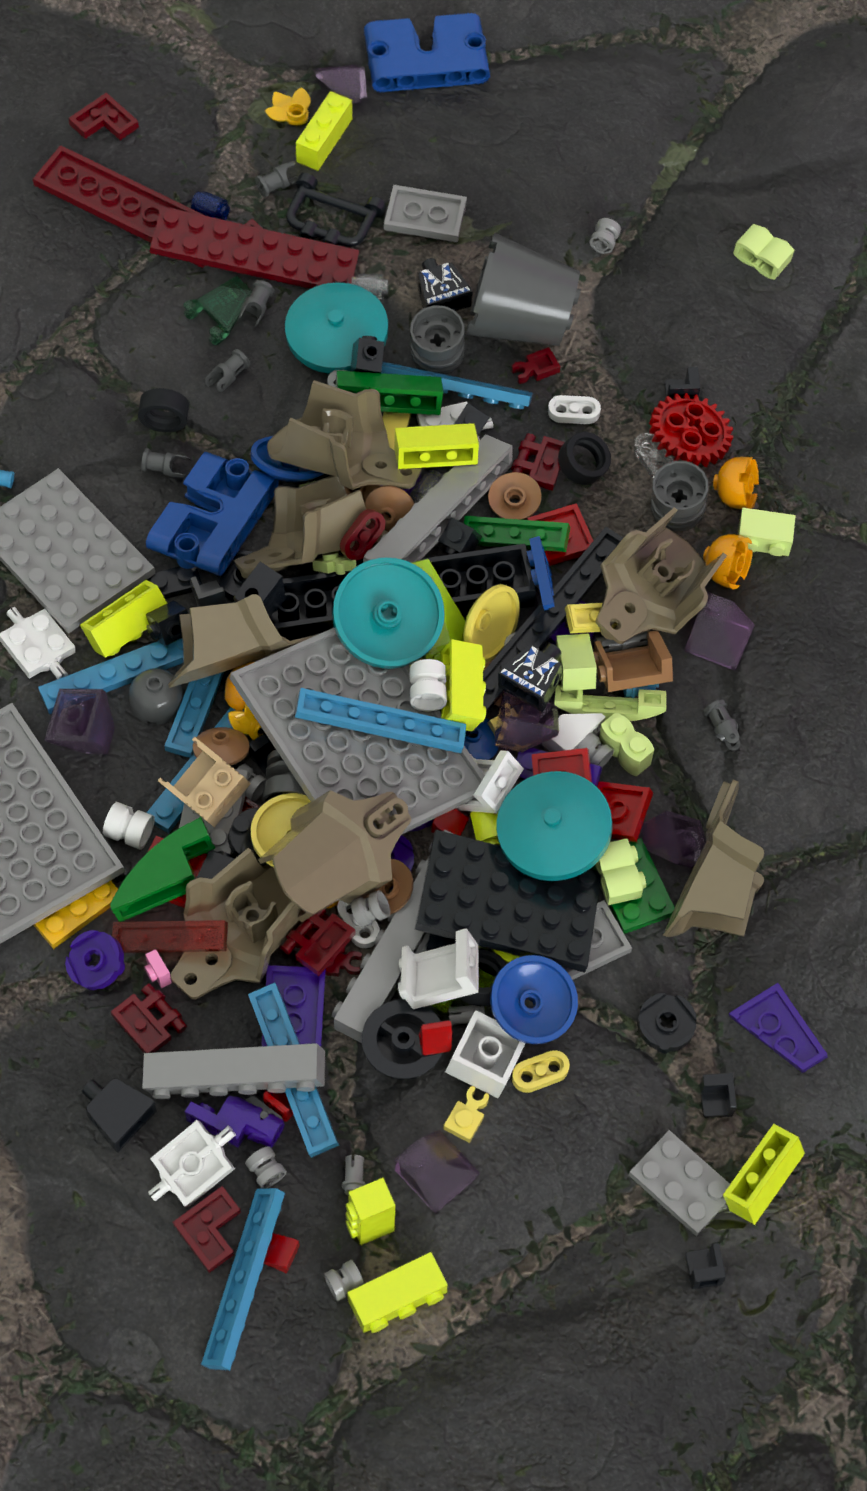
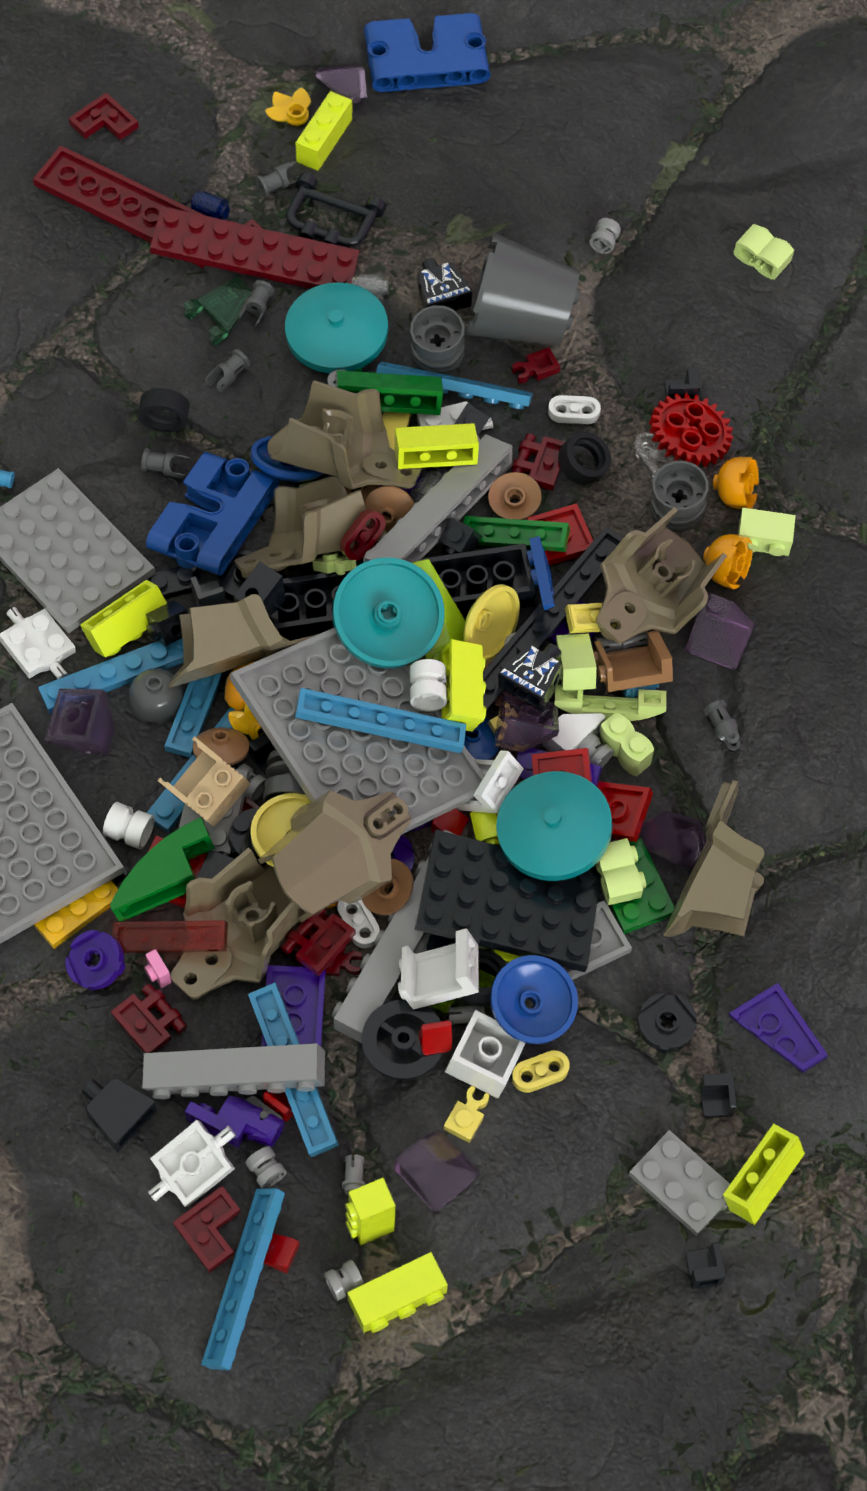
black brick [350,336,384,373] -> none
light grey wheel [351,890,391,927] -> none
light grey plate [384,185,467,242] -> none

